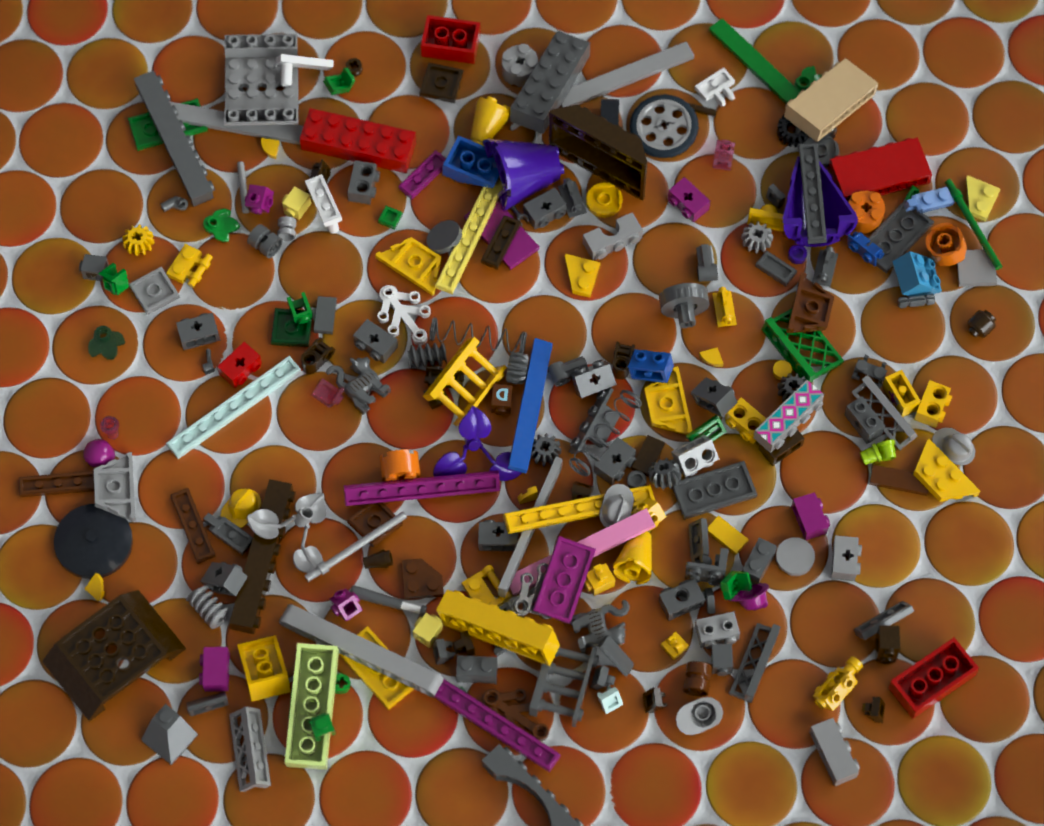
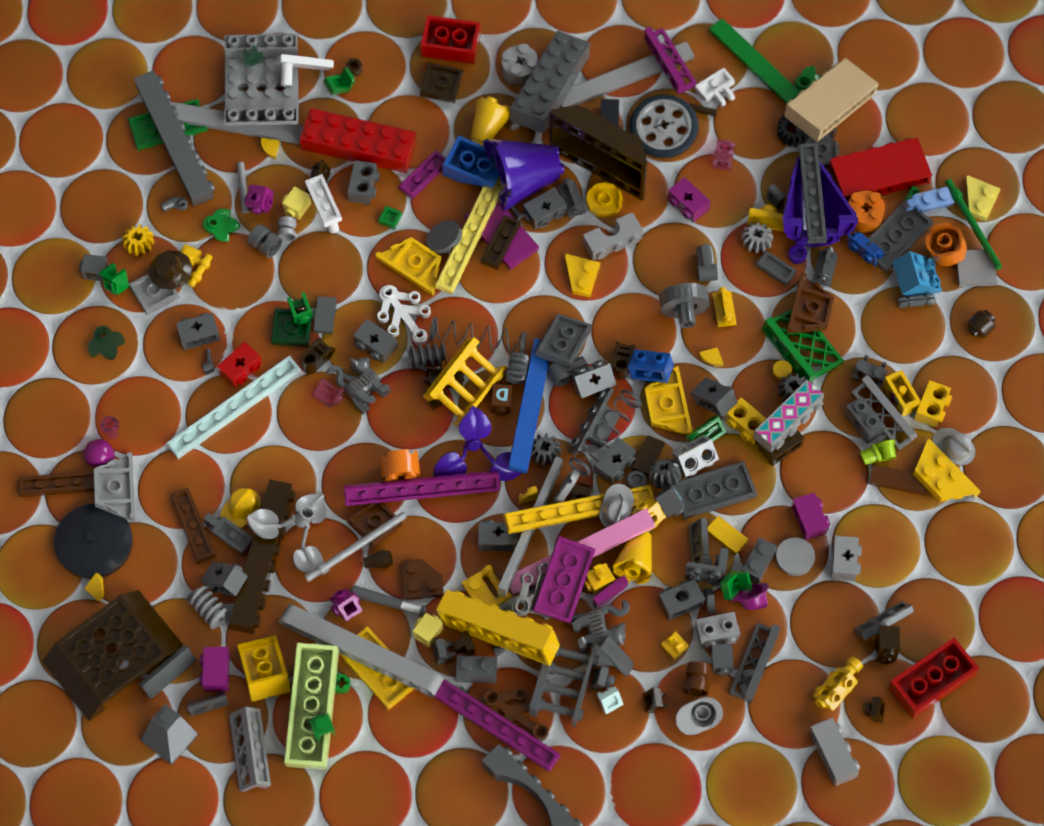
none -> dark grey tile [139,645,197,699]
none -> dark brown hat [148,250,192,290]
none -> clear green tile [243,45,264,68]
none -> dark grey tile [535,313,592,368]
none -> light grey tile [553,469,580,503]
none -> magenta tile [593,575,628,609]
none -> magenta fence [644,26,697,94]
none -> dark grey brick [655,484,686,518]

